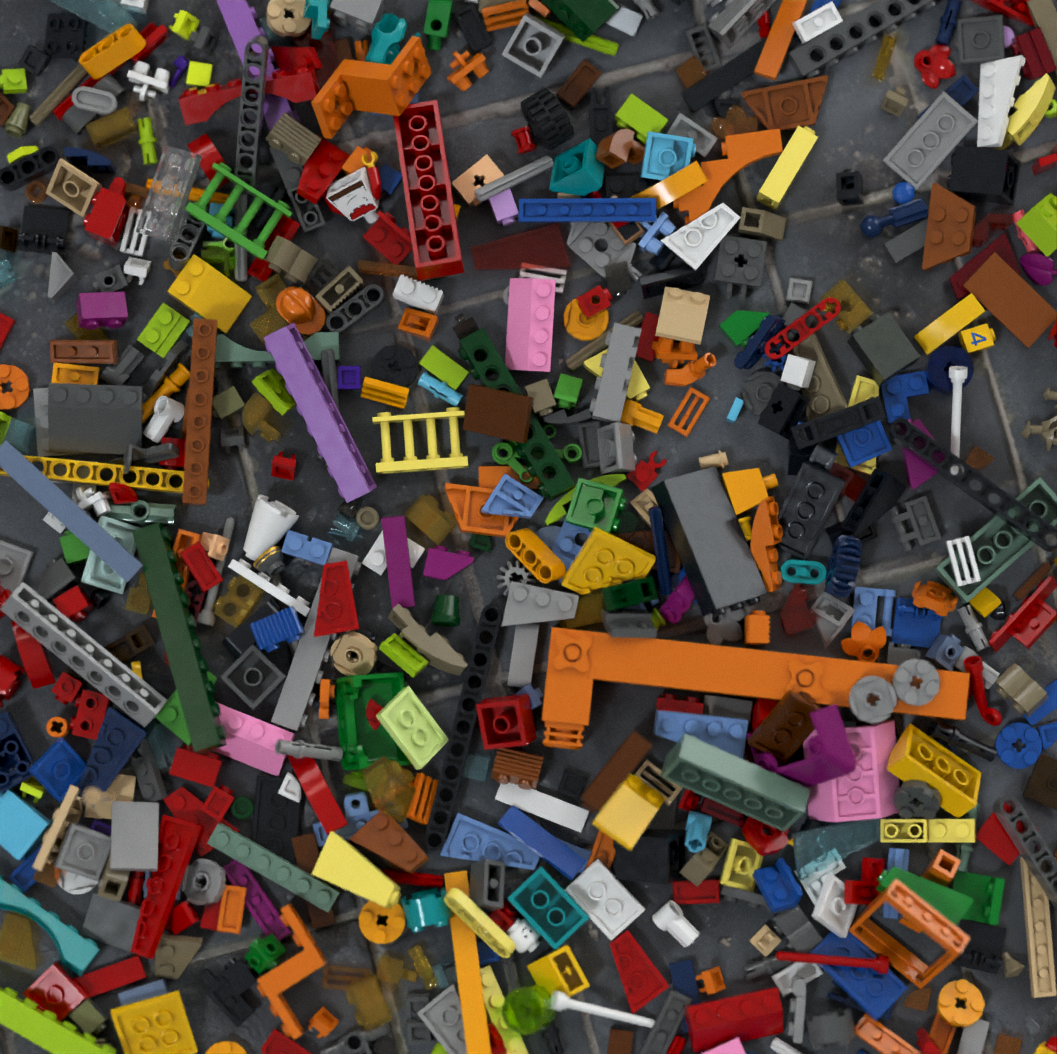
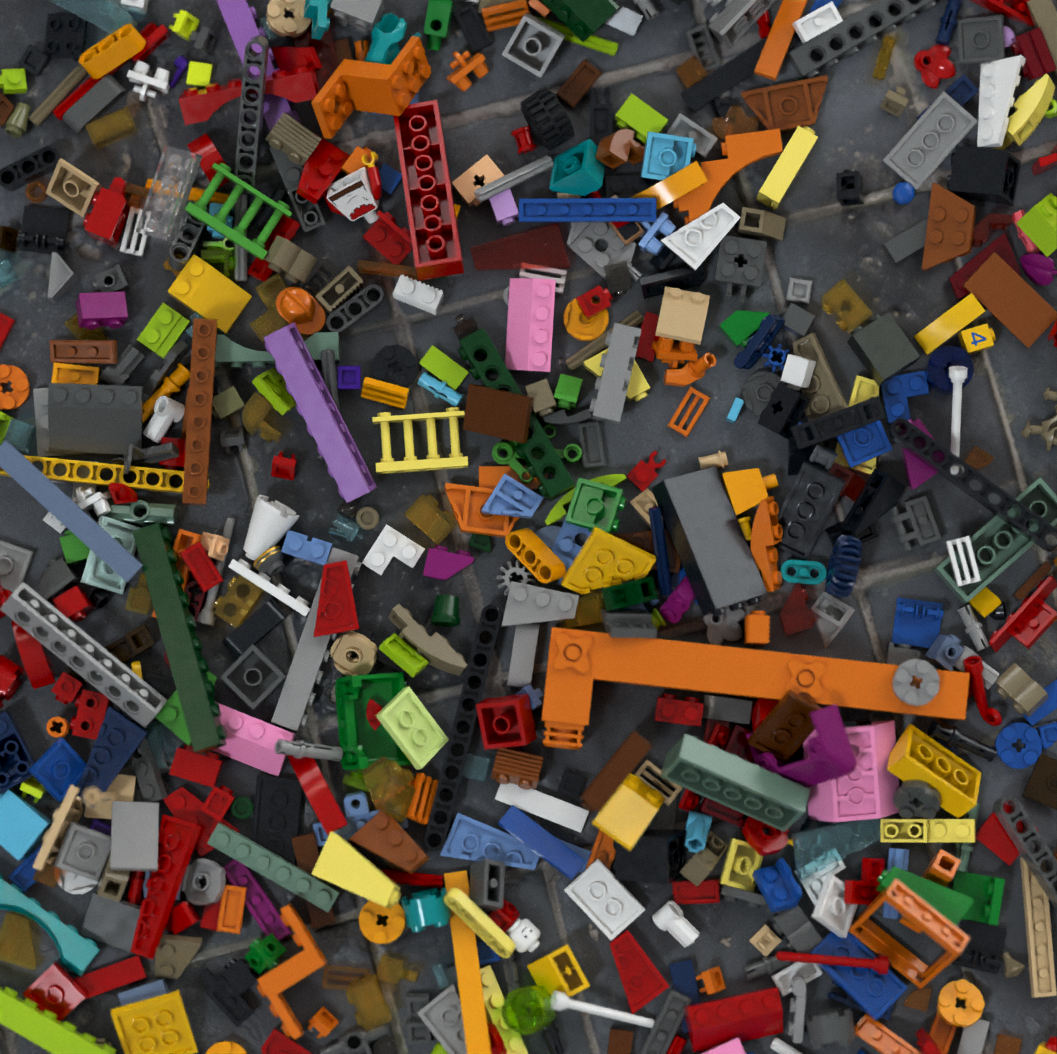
neon yellow tile [7,146,39,163] -> none
dark blue slope [64,147,116,174] -> none
olive brick [69,998,108,1035] -> none
light grey tile [72,86,118,116] -> none
white tile [123,257,152,285] -> none
lime pin [137,117,158,165] -> none
blue brick [249,606,305,653] -> none
white tile [278,772,301,803] -> none
orange plate [319,679,335,719] -> none
magenta tile [381,515,415,609] -> none
orange slope [397,308,439,342] -> none
clear yellow axle [408,945,439,990] -> none
teal brick [507,866,589,950] -> none
light grey slope [597,422,637,474] -> none
dark green tile [617,510,638,533] -> none
light orange piece [620,398,664,434] -> none
medium blue wing [653,710,748,759] -> none
red beam [764,297,841,360] -> none
orange plate [841,621,886,663] -> none
light grey plate [848,676,896,723] -> none
medium blue plate [850,587,896,637] -> none
dark blue piece [860,198,929,237] -> none
orange plate [912,581,959,616] -> none

